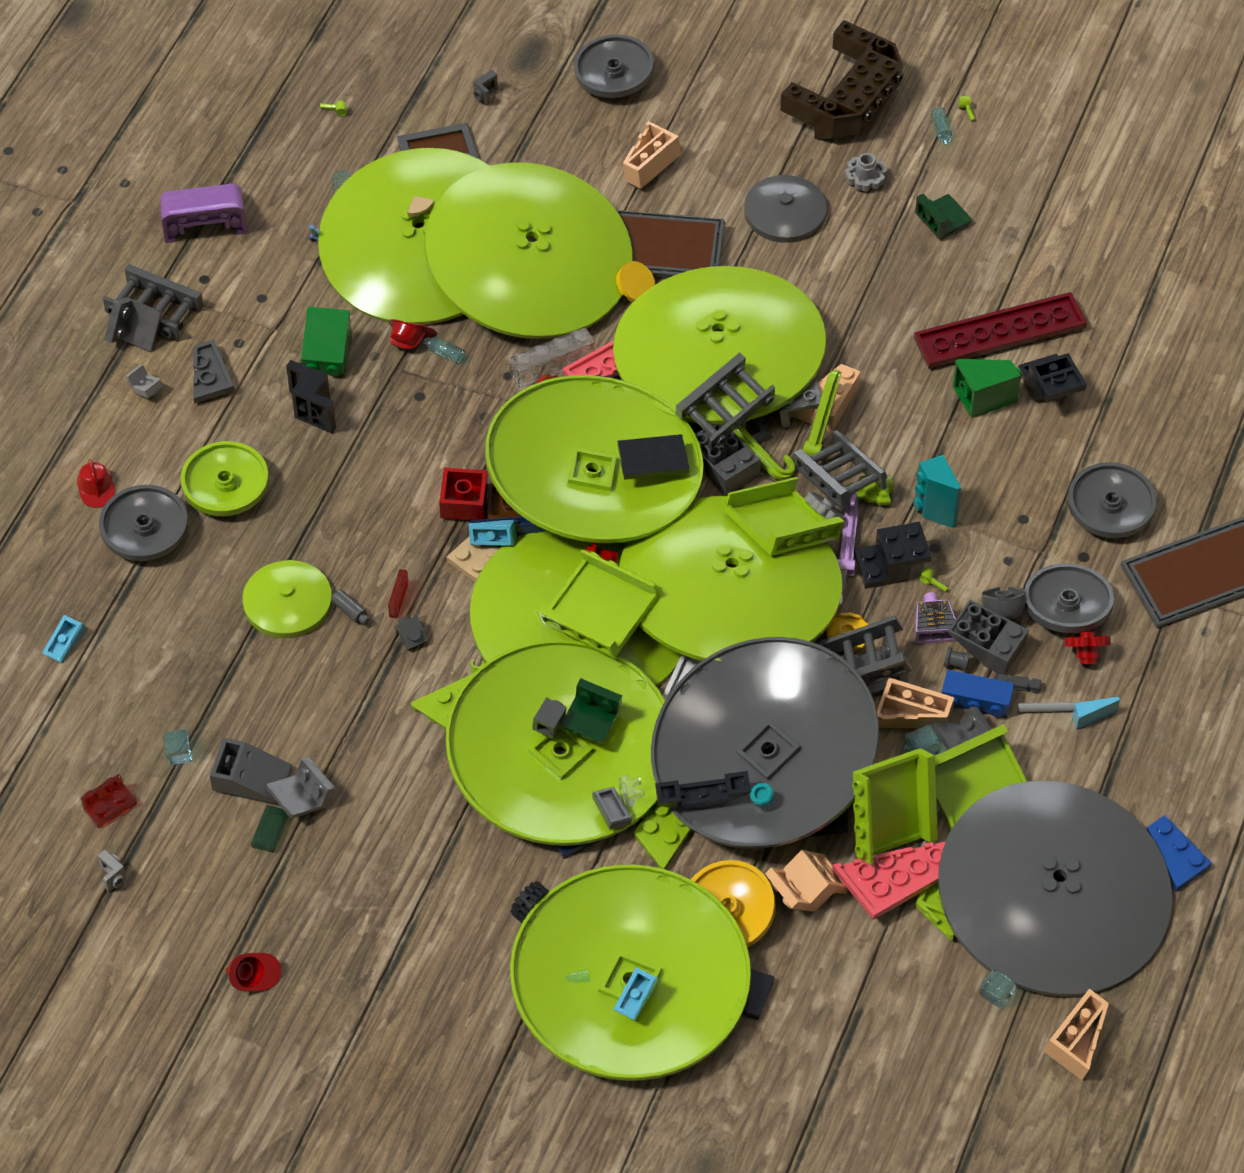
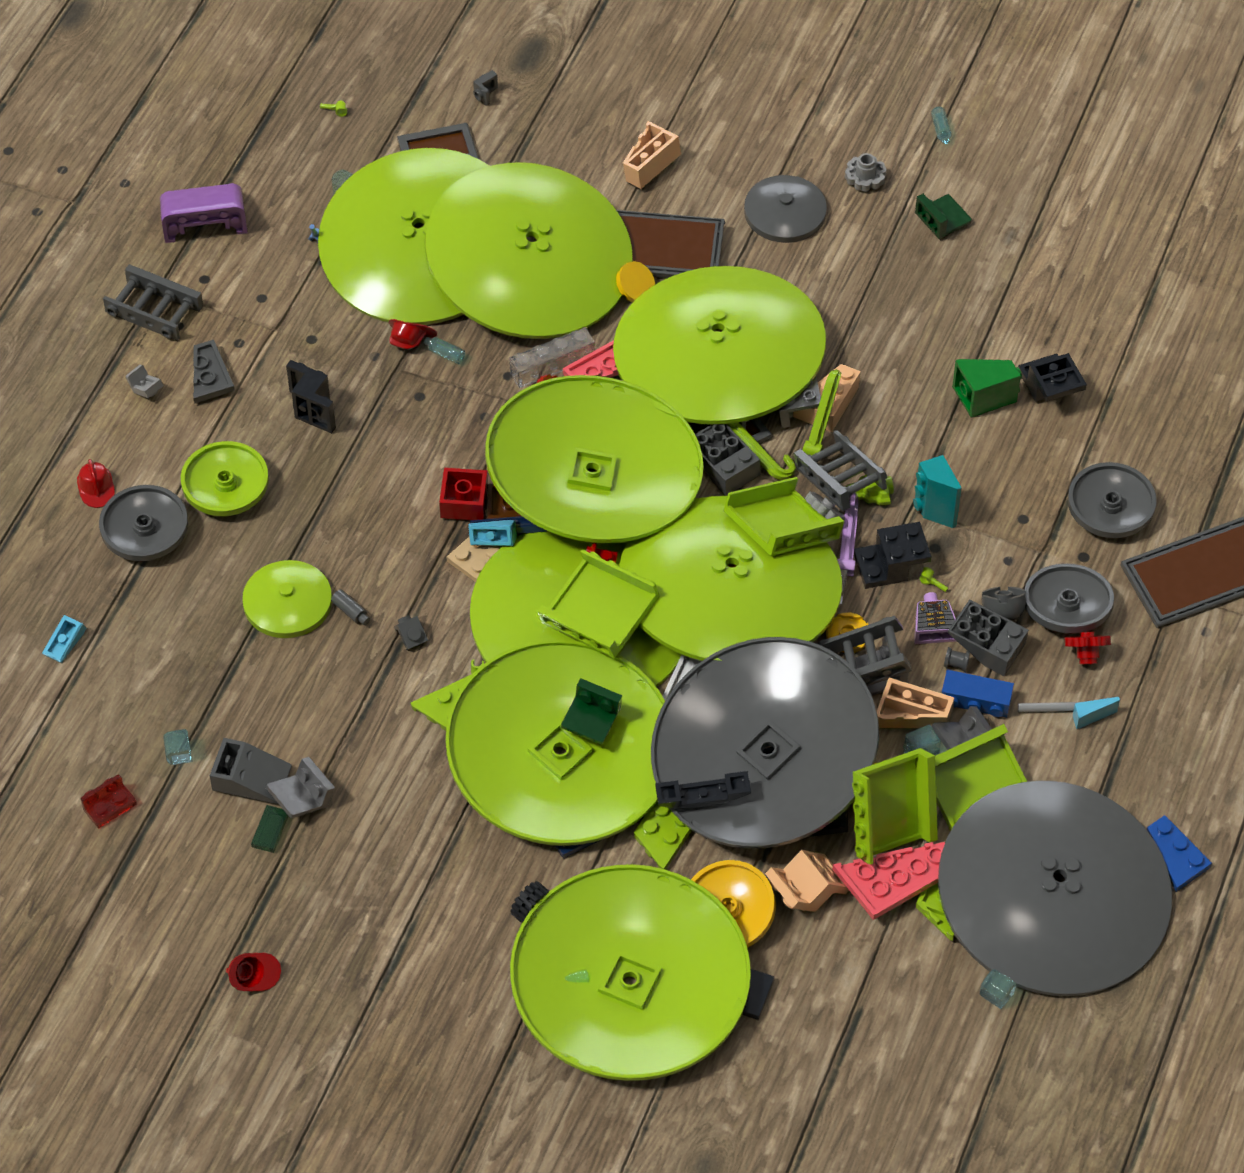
light grey bracket [98,850,126,892] -> none
flat silver bracket [104,297,162,351] -> none
green slope [301,307,352,376] -> none
clear red tile [388,569,409,619] -> none
tan tile [407,196,434,217] -> none
dark grey brick [532,697,567,739] -> none
dark grey dish [574,34,654,98] -> none
dark grey tile [592,787,632,830] -> none
medium azure slope [613,967,659,1021] -> none
black tile [617,434,689,480] -> none
clear tile [619,775,645,807] -> none
dark grey fence [676,352,775,449] -> none
teal tile [750,783,775,808] -> none
dark brown wedge [780,20,904,140] -> none
dark red plate [914,292,1087,369] -> none
lime hand [958,96,976,122] -> none
dark grey axle [997,674,1041,692] -> none
light nougat wedge [1043,989,1109,1080] -> none

